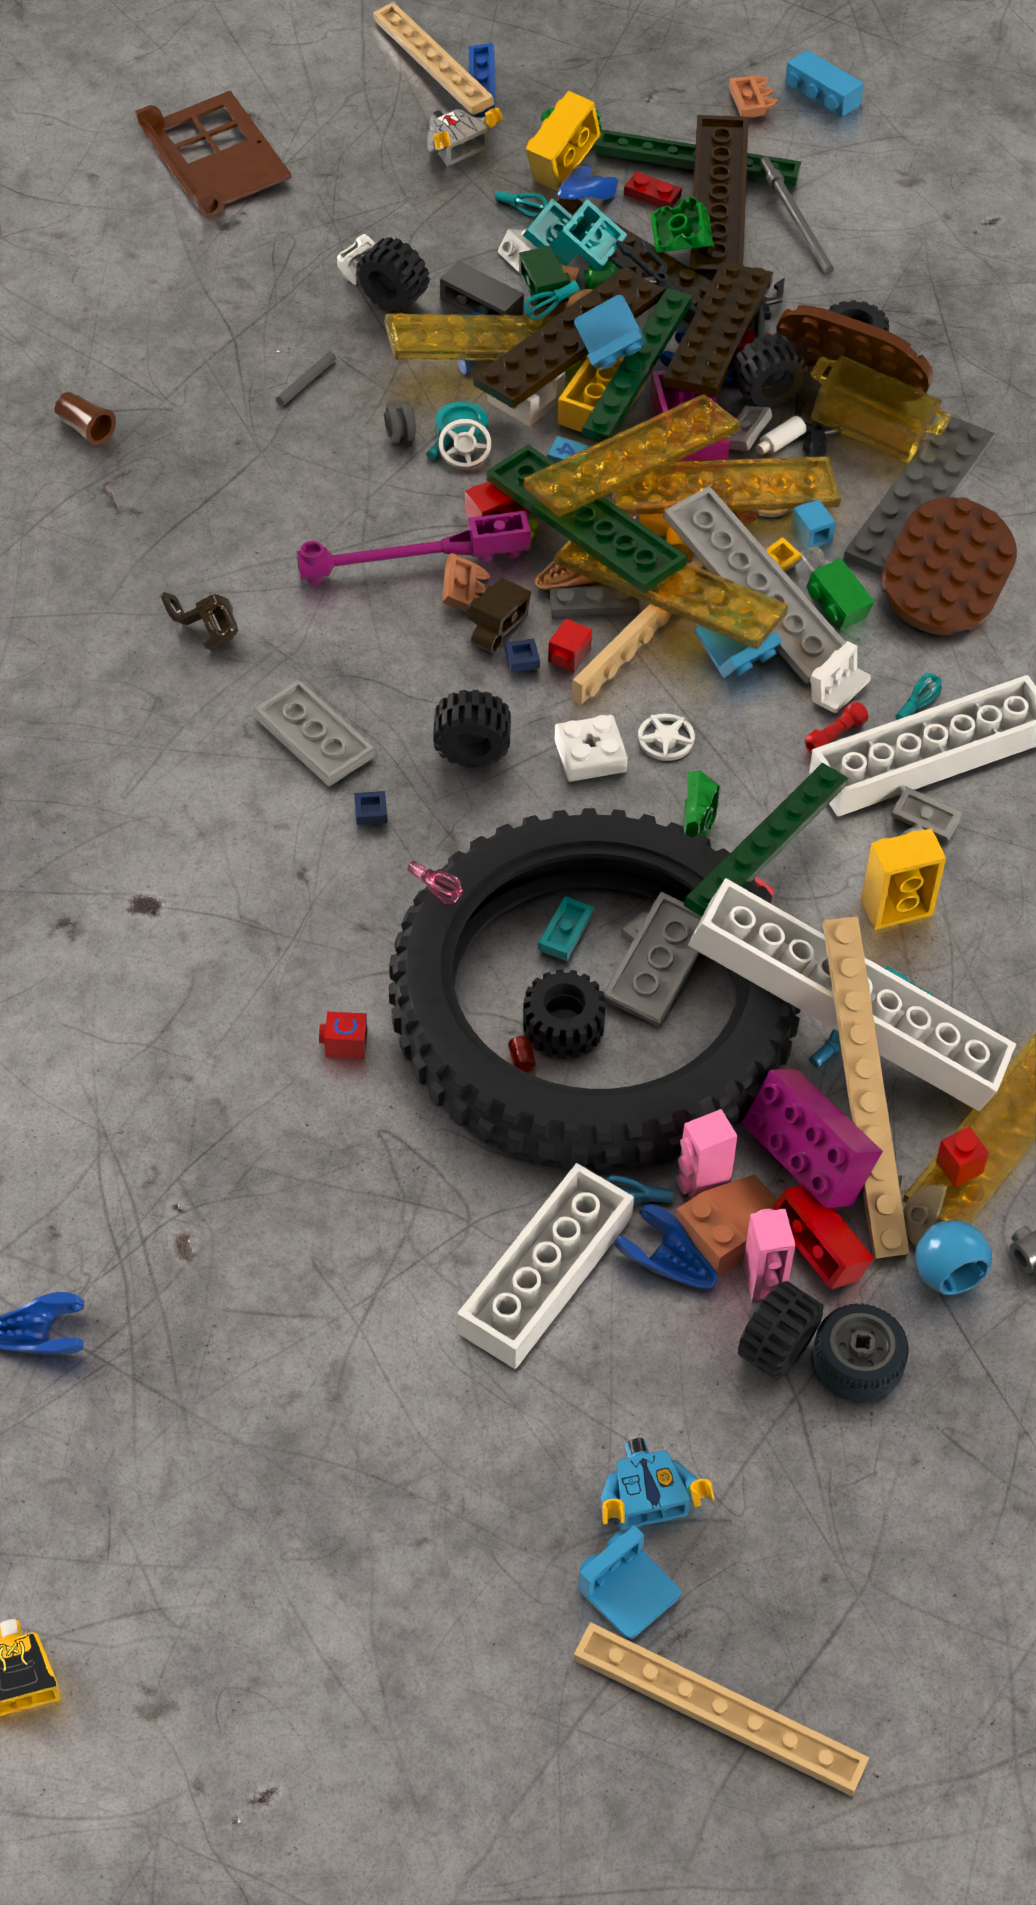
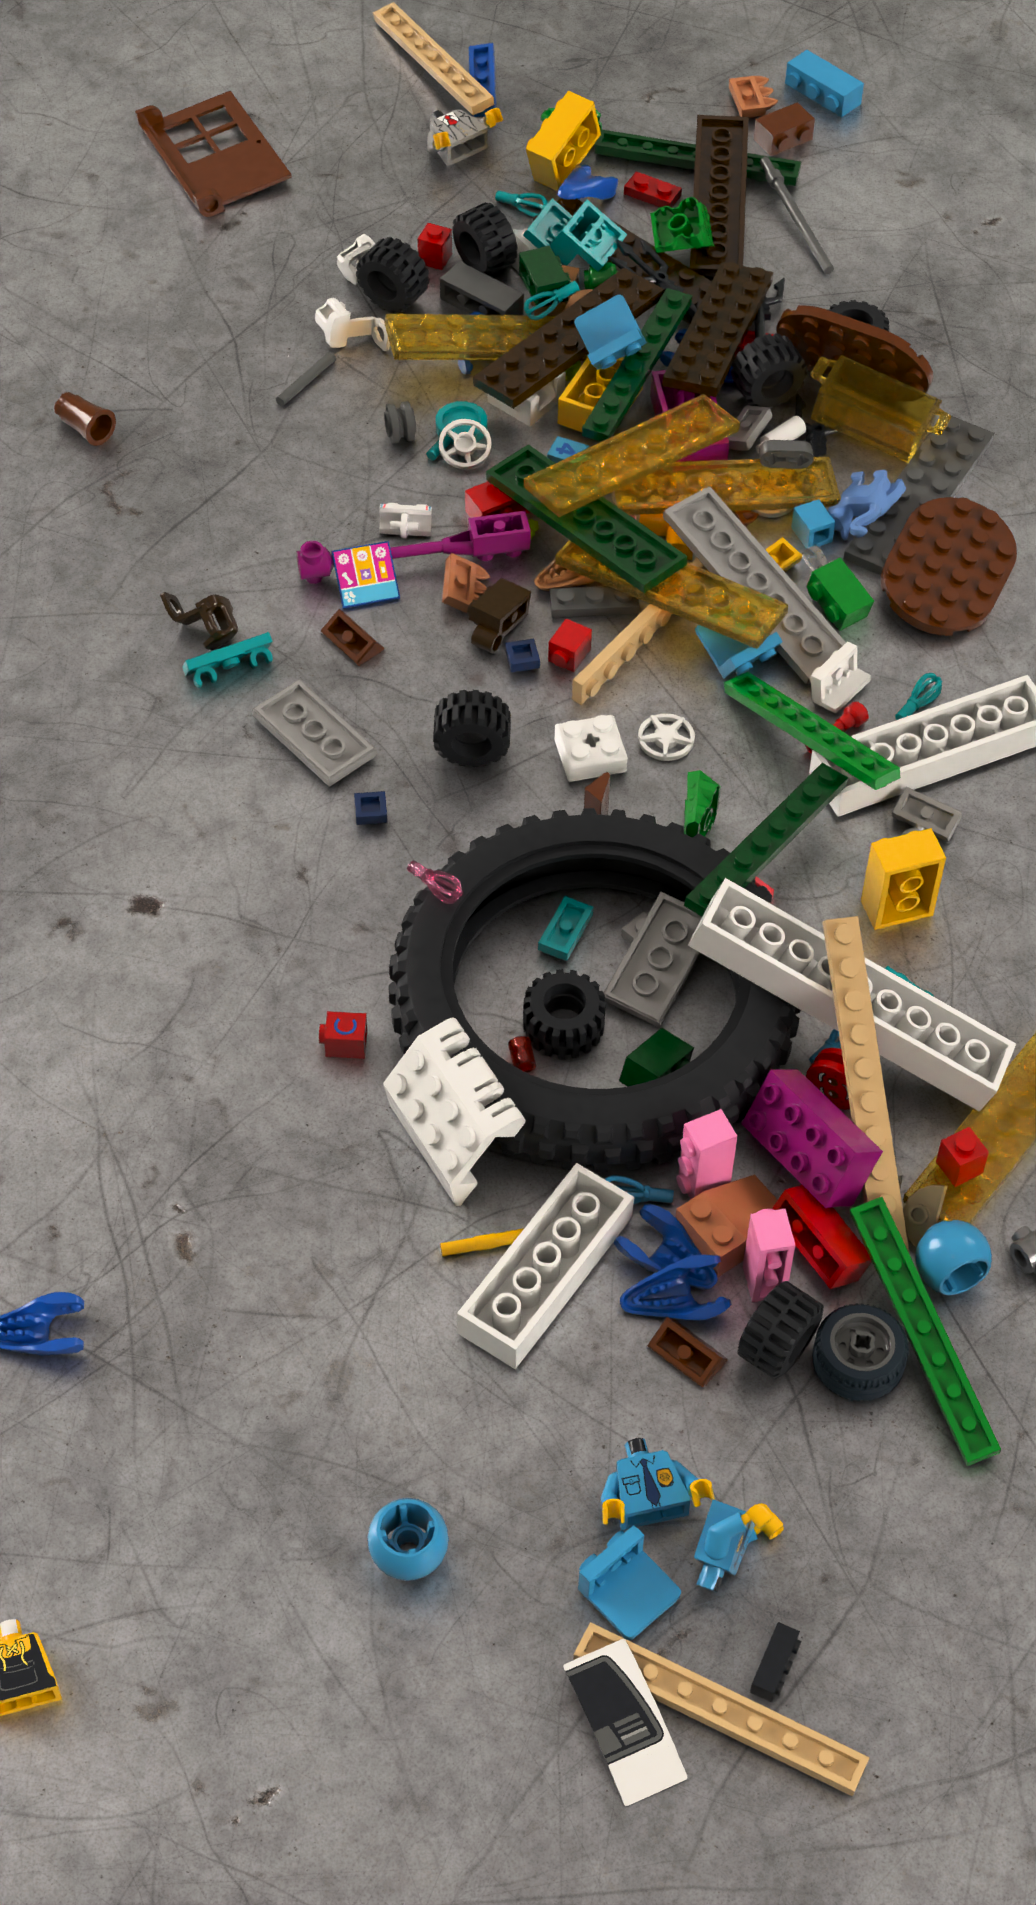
none -> teal plate [182,632,273,688]
none -> white piece [315,298,392,351]
none -> reddish brown slope [320,609,385,666]
none -> piece [331,541,400,609]
none -> dark azure wheel [367,1498,449,1581]
none -> white hips [379,503,432,539]
none -> white slope [383,1018,526,1206]
none -> red brick [417,223,453,270]
none -> yellow piece [440,1228,524,1257]
none -> black tyre [452,202,518,276]
none -> sticker [563,1639,687,1806]
none -> reddish brown slope [584,772,610,815]
none -> dark green brick [619,1028,694,1087]
none -> blue animal [620,1254,732,1320]
none -> reddish brown slope [647,1317,728,1388]
none -> dark azure torso [694,1499,784,1592]
none -> green plate [724,672,901,790]
none -> black piece [750,1622,802,1702]
none -> reddish brown brick [754,102,815,156]
none -> dark grey beam [759,440,814,469]
none -> red head [806,1047,850,1110]
none -> medium blue animal [827,469,906,540]
none -> green plate [850,1196,1001,1466]

